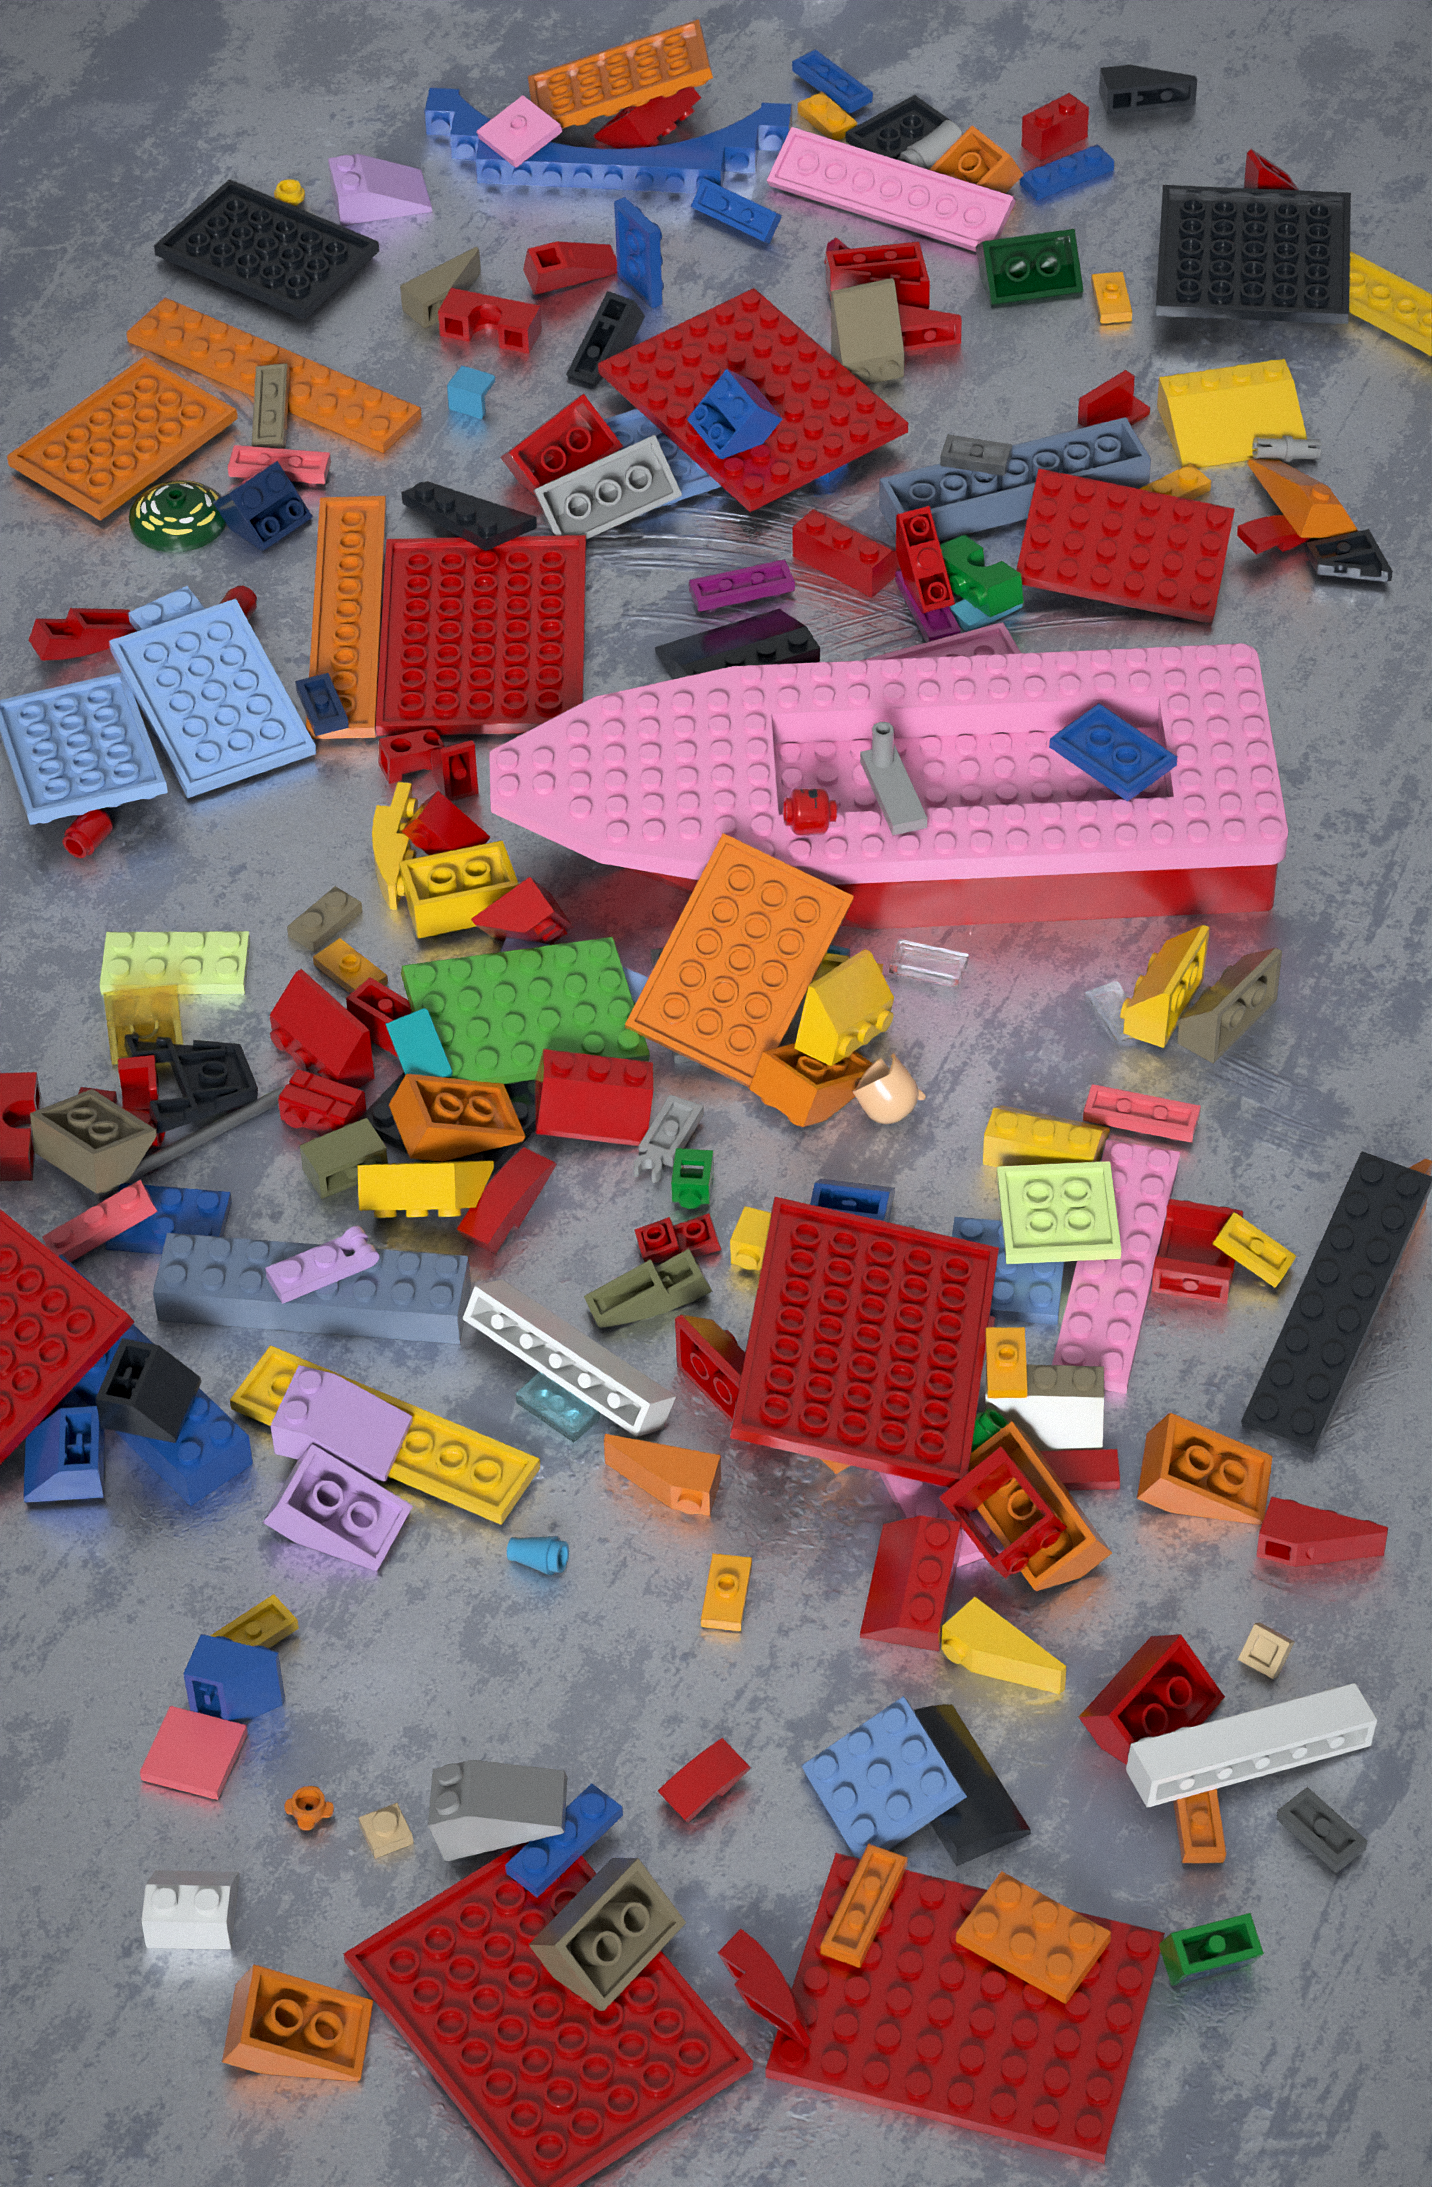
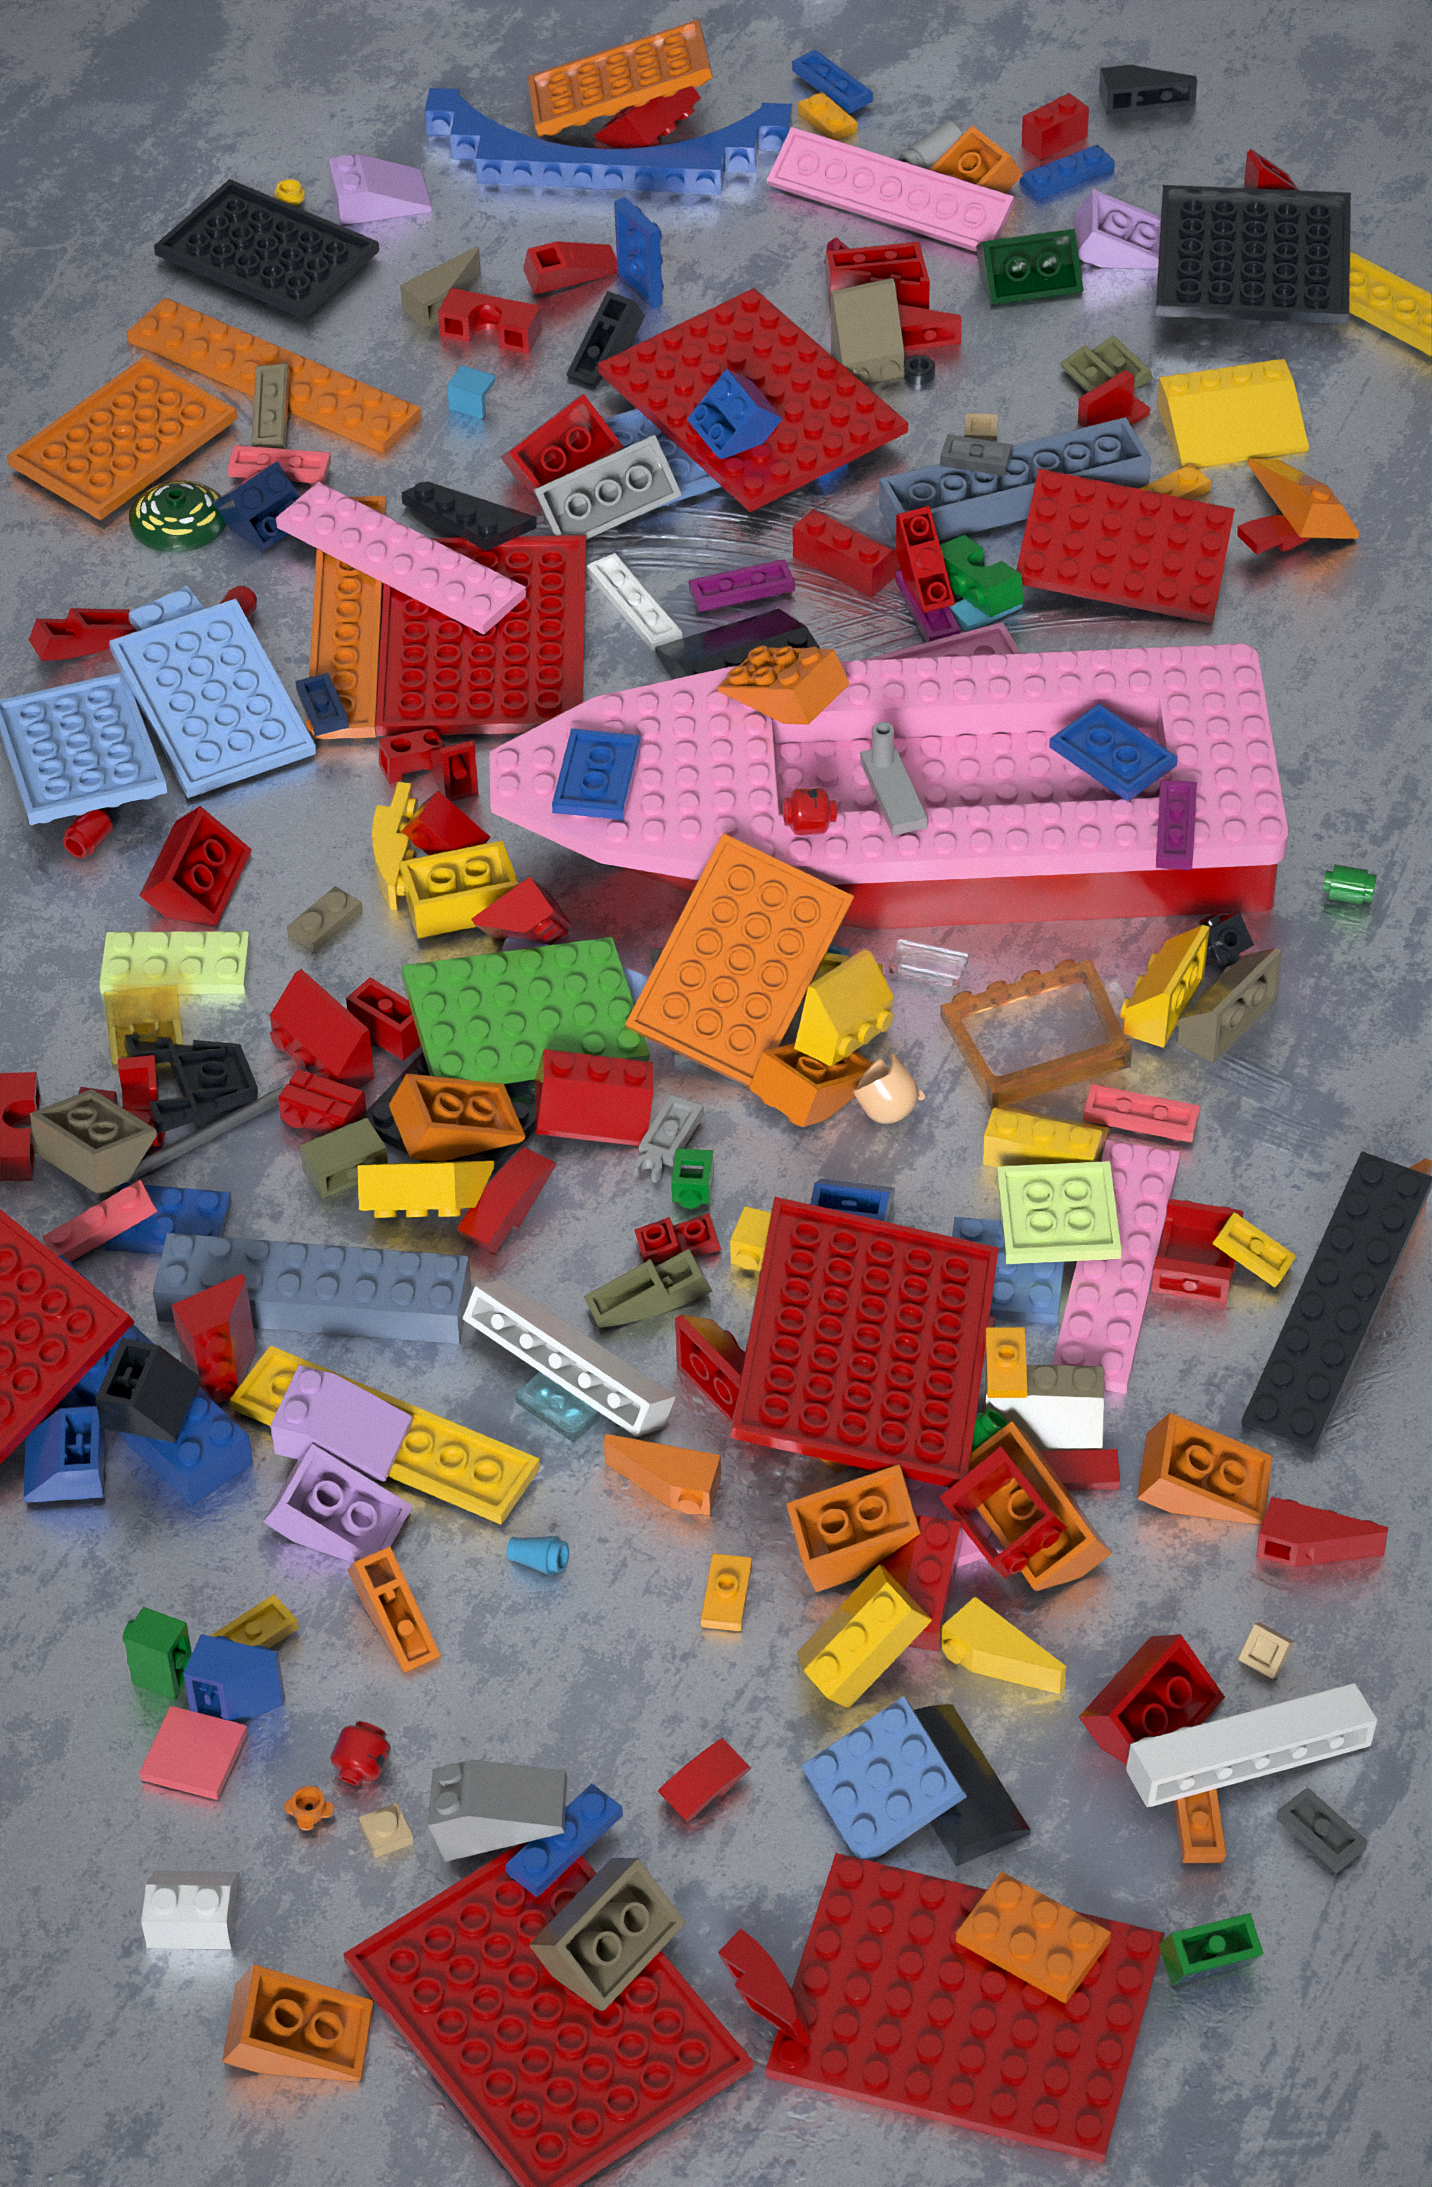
lavender plate [265,1226,379,1304] -> none
light orange plate [313,938,388,994] -> none
teal panel [385,1008,453,1078] -> none
bright pink plate [476,95,563,168] -> none
blue plate [690,178,783,244] -> none
orange tile [820,1844,908,1968] -> none
black plate [846,95,953,160] -> none
light orange plate [1091,272,1132,323] -> none
light grey pin [1252,436,1321,462] -> none
black wing [1305,529,1393,582] -> none
none -> green brick [122,1607,192,1700]
none -> red slope [139,806,252,927]
none -> red slope [172,1273,256,1403]
none -> bright pink plate [276,482,526,634]
none -> red head [330,1721,391,1786]
none -> orange slope [347,1546,441,1674]
none -> blue tile [552,729,642,820]
none -> white tile [586,553,682,652]
none -> orange slope [717,646,850,725]
none -> orange slope [786,1464,921,1592]
none -> yellow slope [797,1564,932,1709]
none -> black tile [904,355,935,385]
none -> clear orange windscreen [940,959,1132,1110]
none -> tan plate [964,413,998,442]
none -> olive slope [1060,335,1153,392]
none -> lavender slope [1074,189,1161,269]
none -> magenta plate [1155,780,1197,870]
none -> black brick [1198,913,1254,968]
none -> green brick [1323,864,1377,905]

